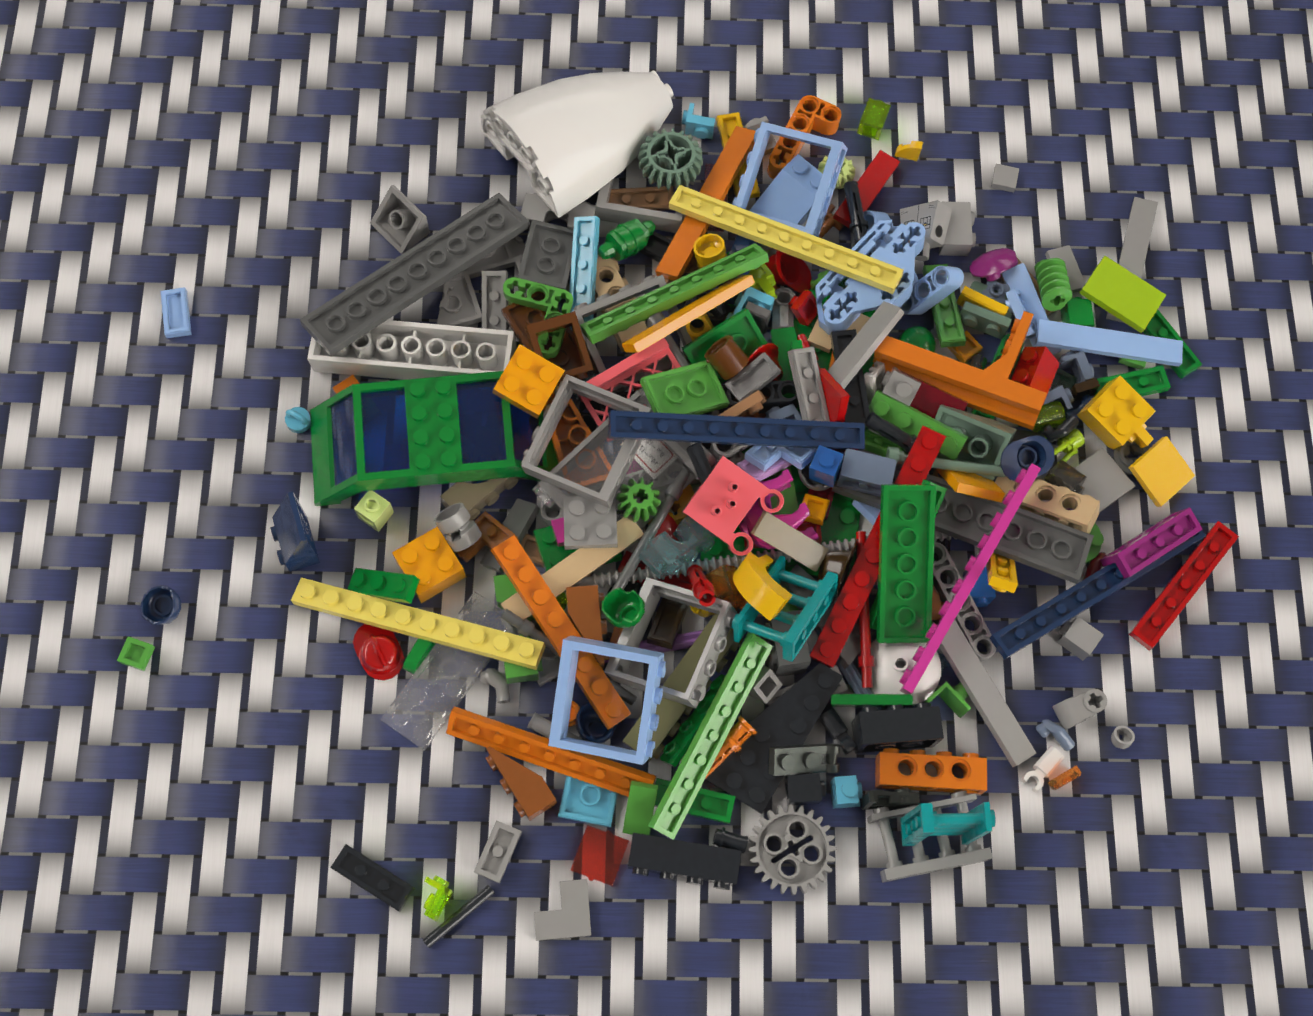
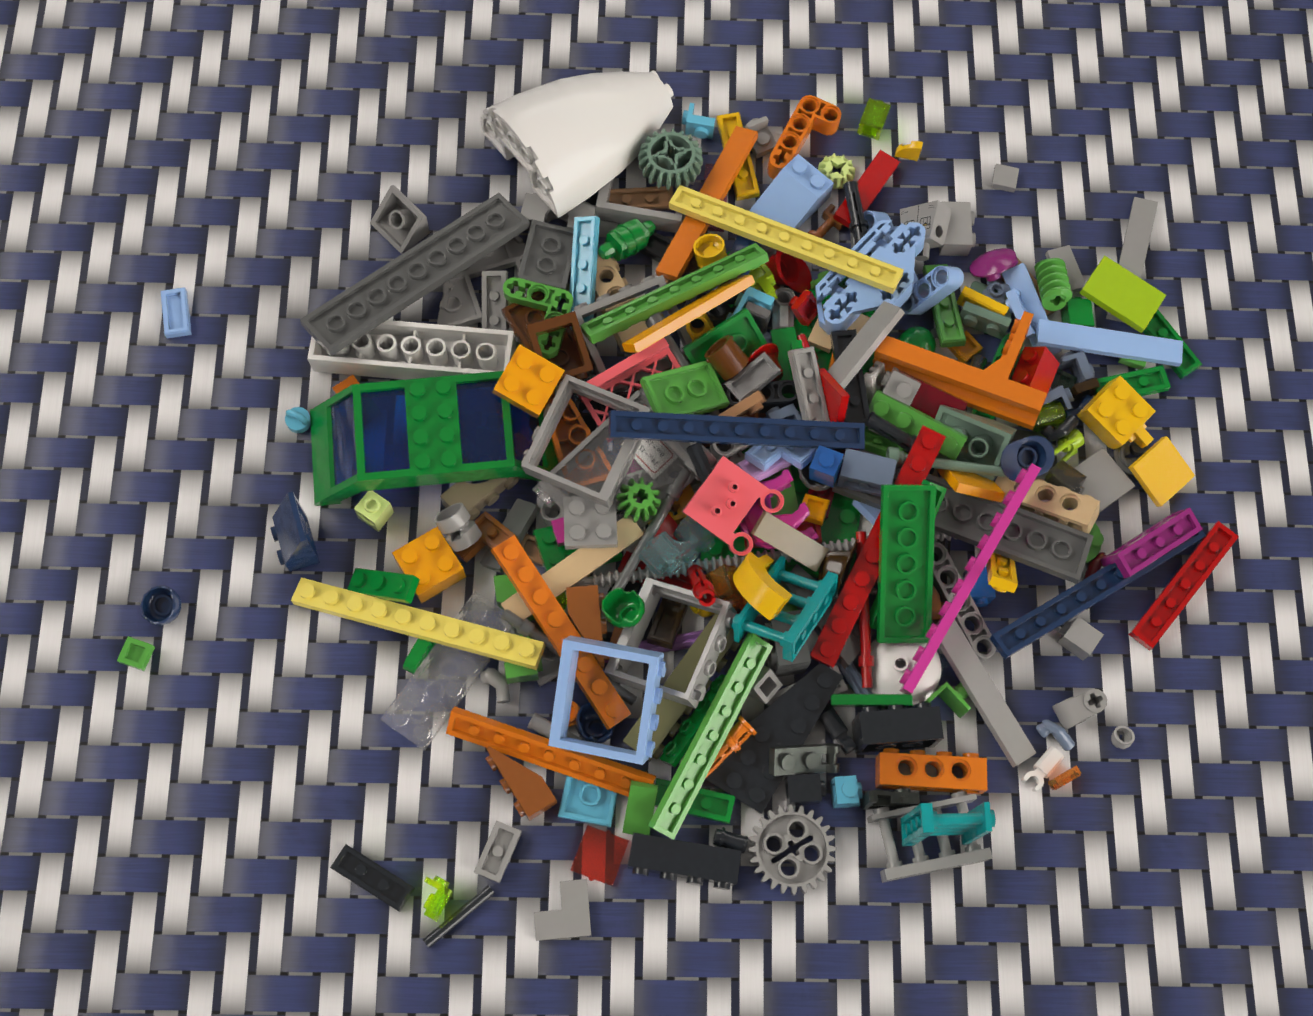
red piece [353,624,404,680] -> none
light blue window [732,122,848,237] -> none

